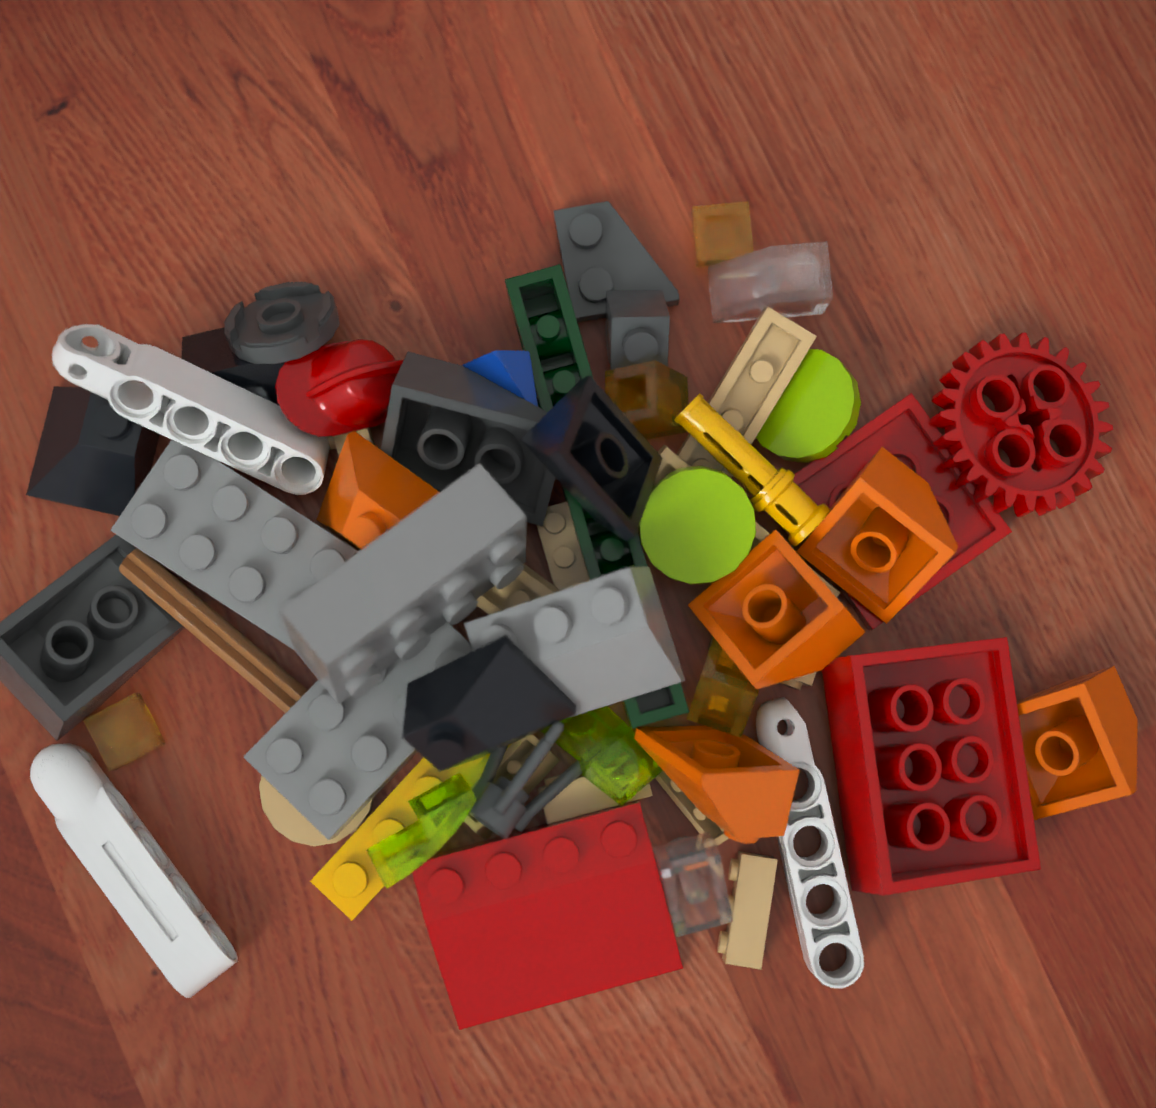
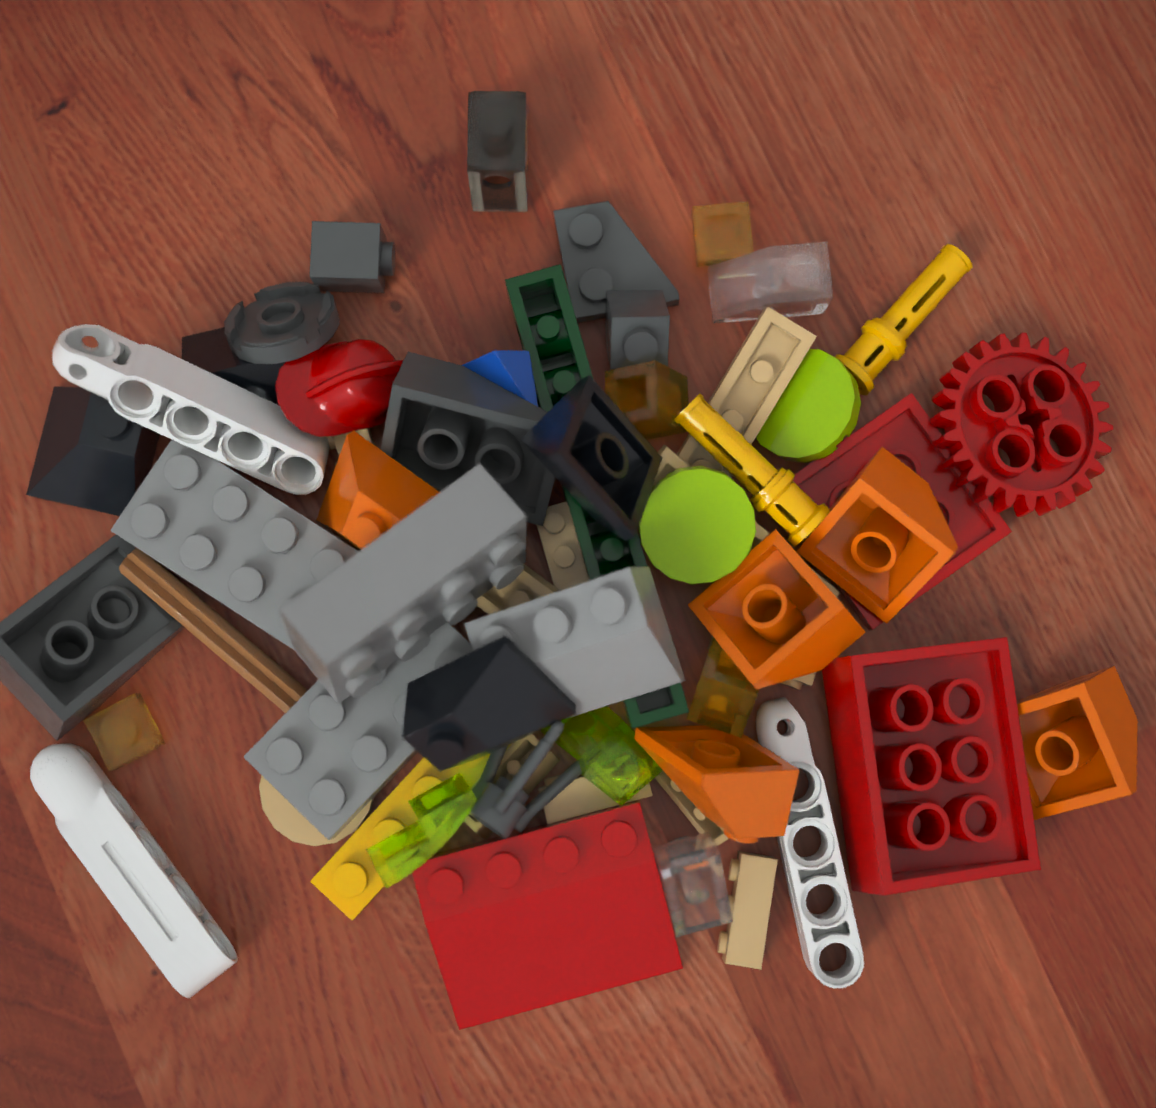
none -> dark grey brick [309,221,396,293]
none -> clear smoke torso [467,91,529,212]
none -> yellow pin [835,244,973,396]

